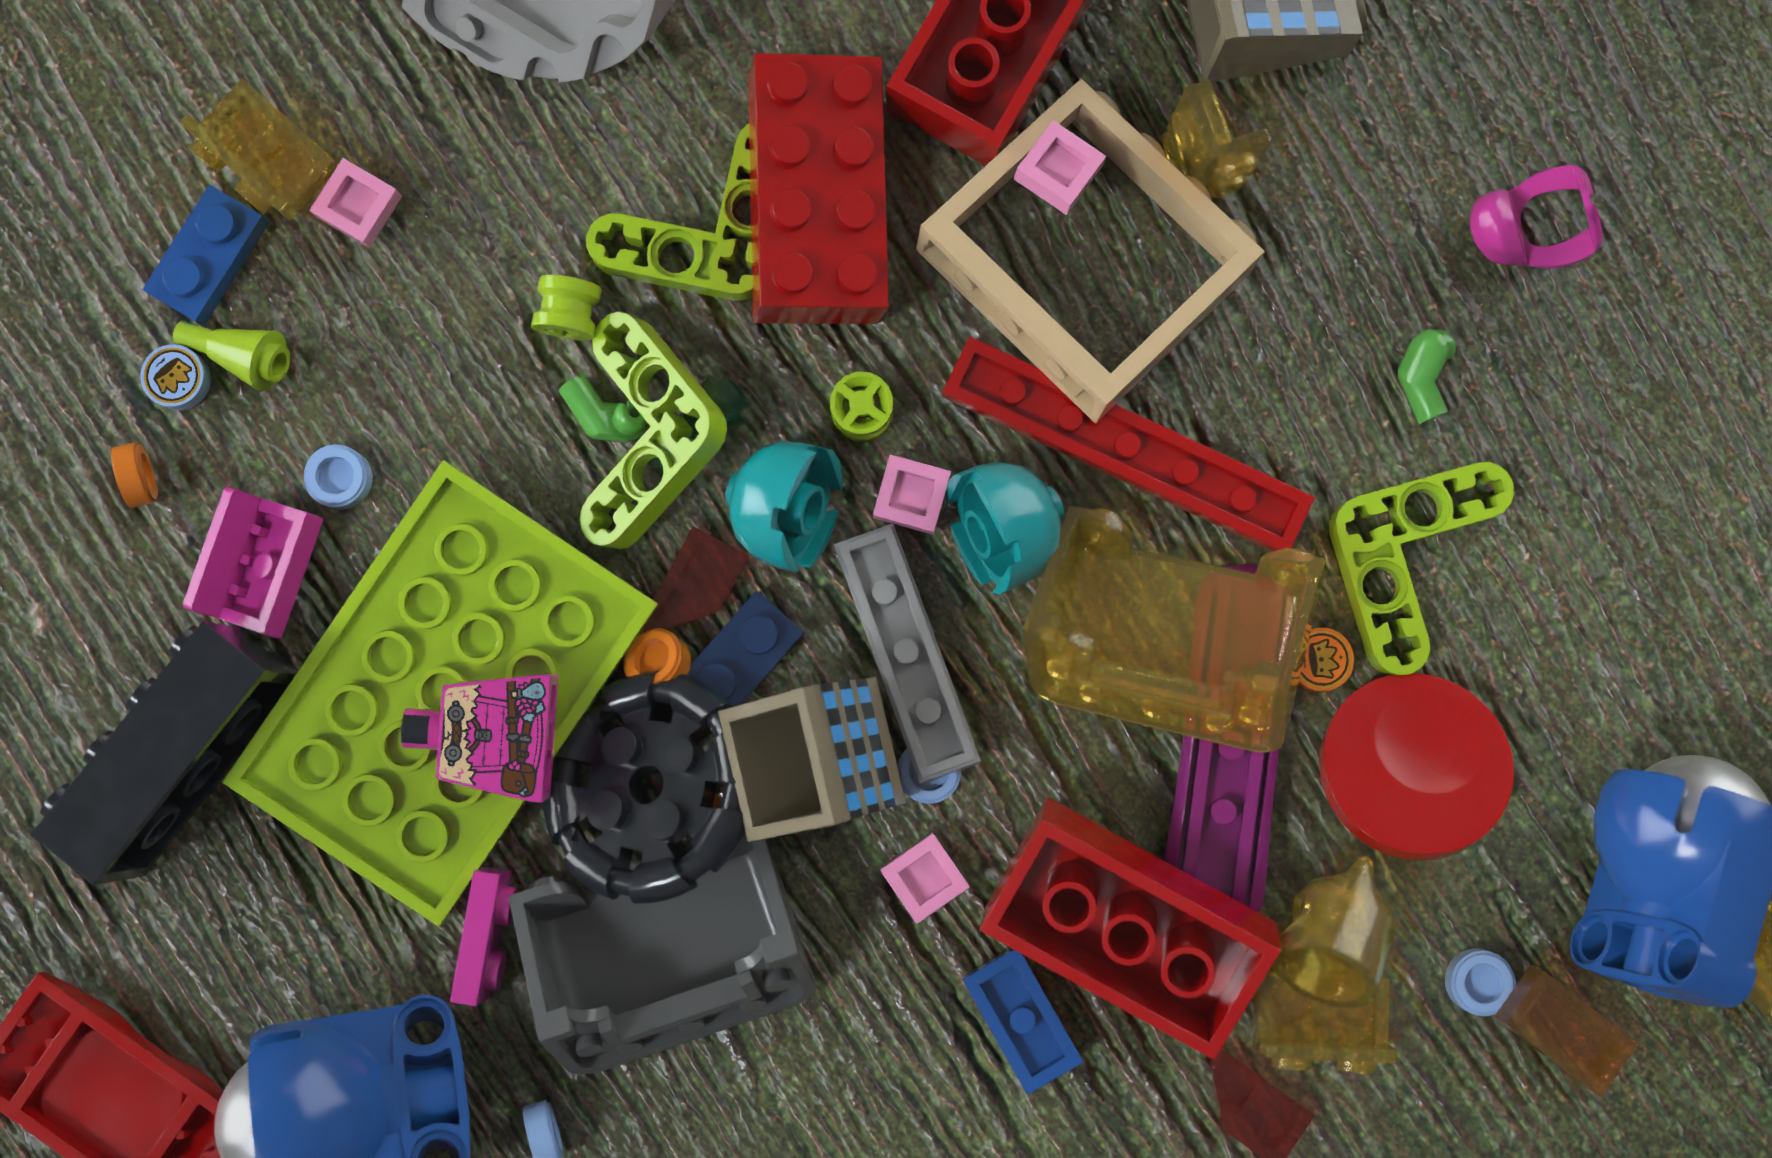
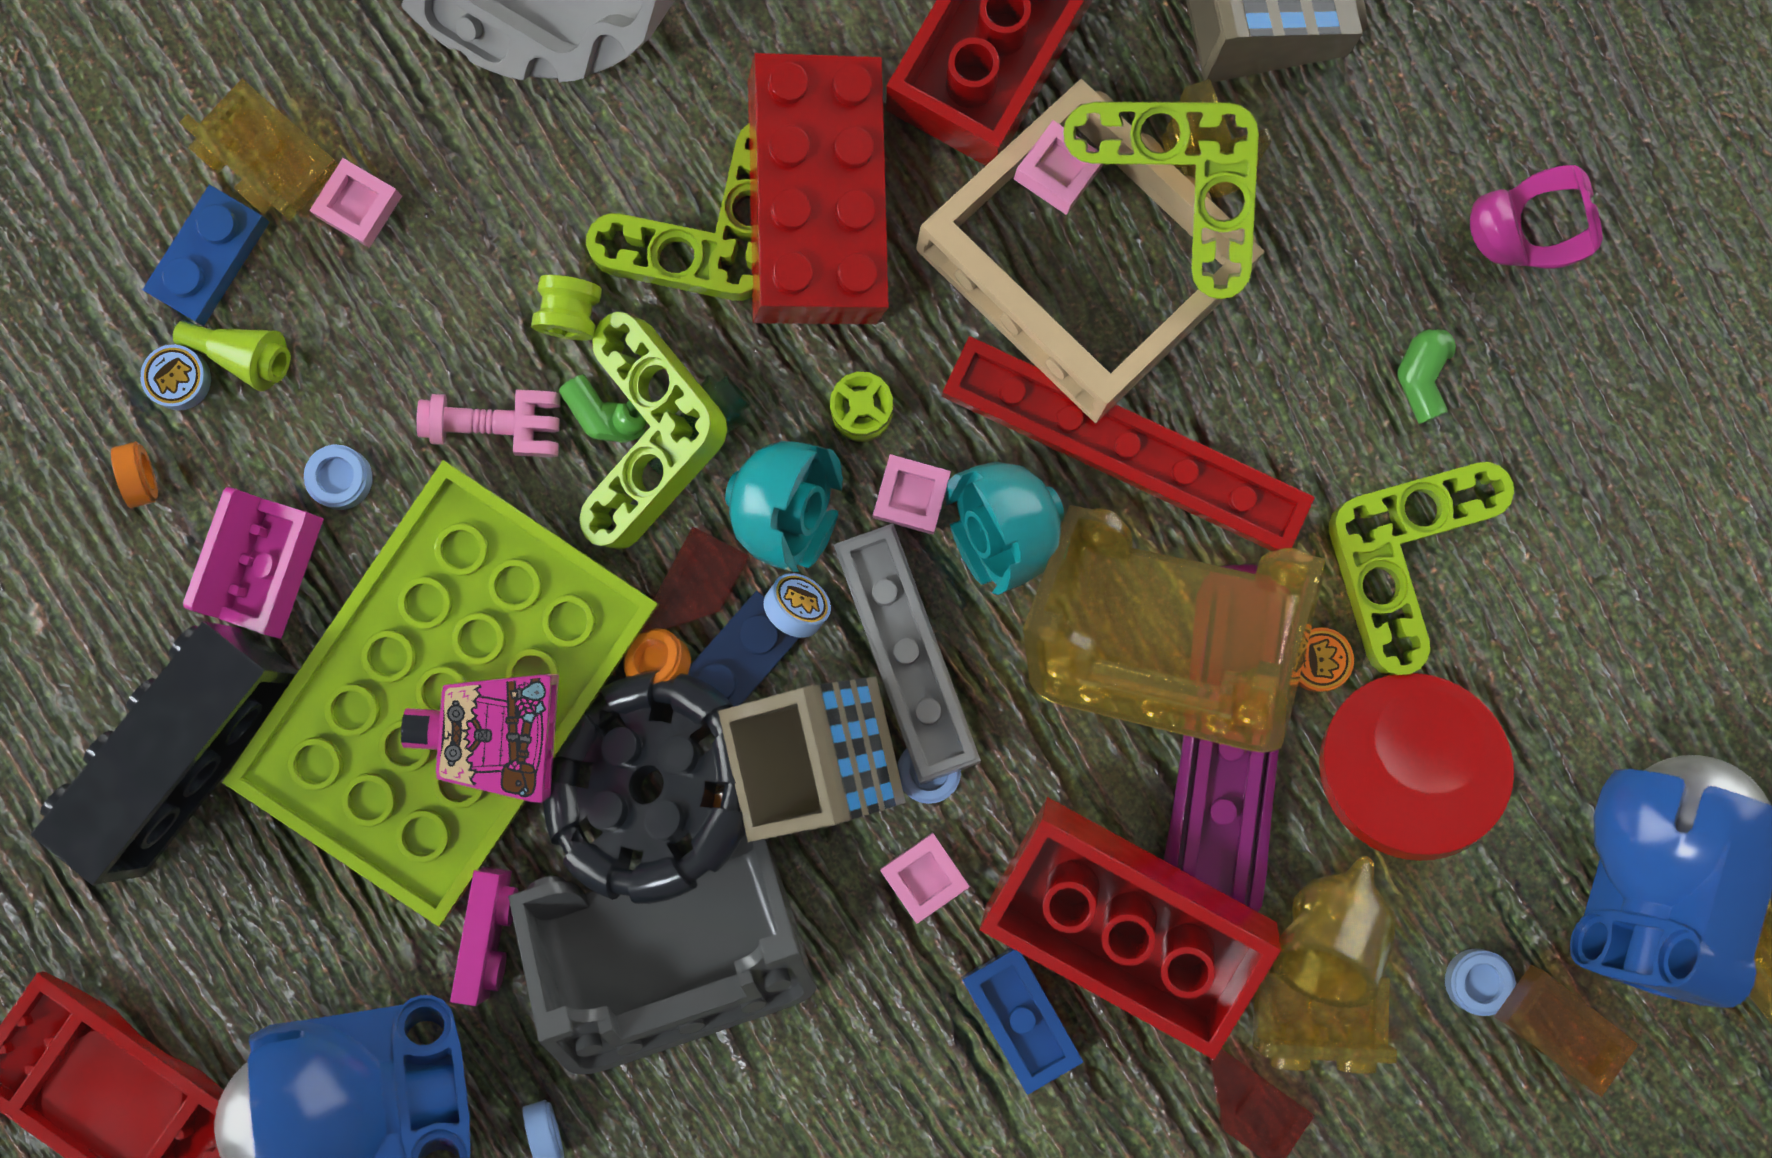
none -> bright pink hinge [417,390,561,457]
none -> light blue tile [764,573,831,638]
none -> lime beam [1063,101,1259,299]

